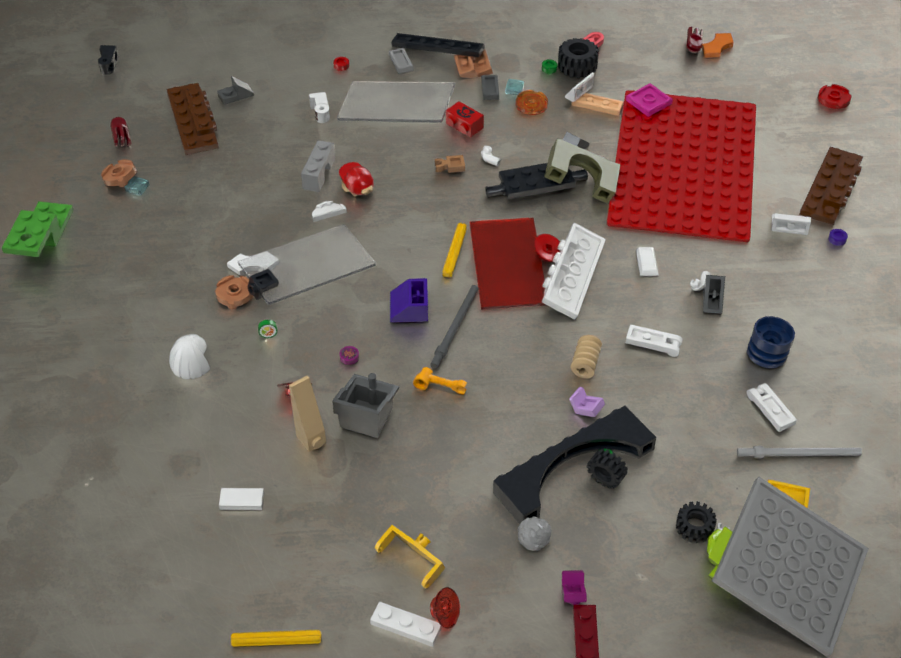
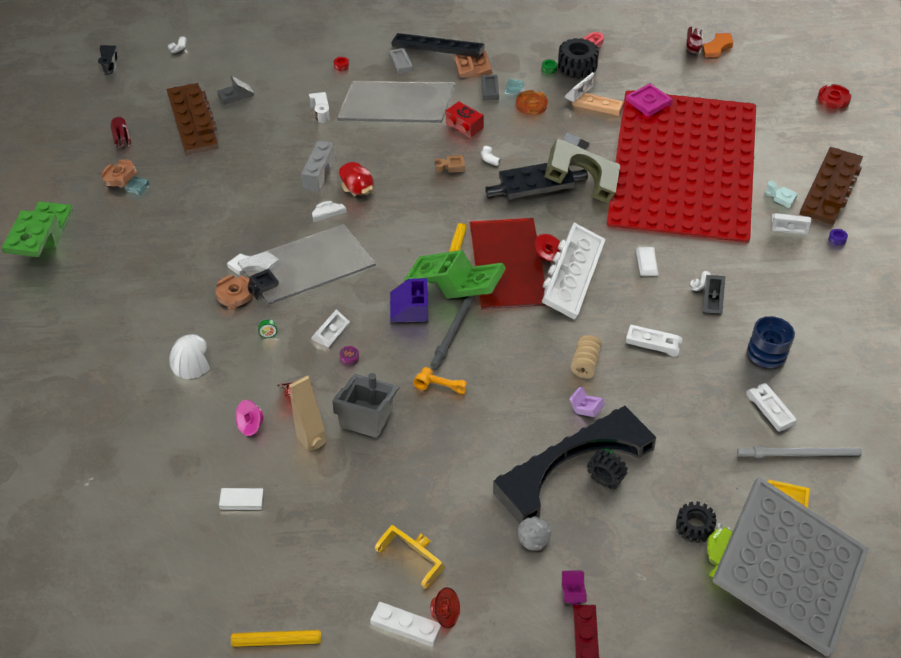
none -> white arm [168,37,187,54]
none -> dark pink piece [236,400,264,436]
none -> white slope [310,310,350,347]
none -> bright green bracket [404,250,506,299]
none -> light aqua plate [764,180,798,208]

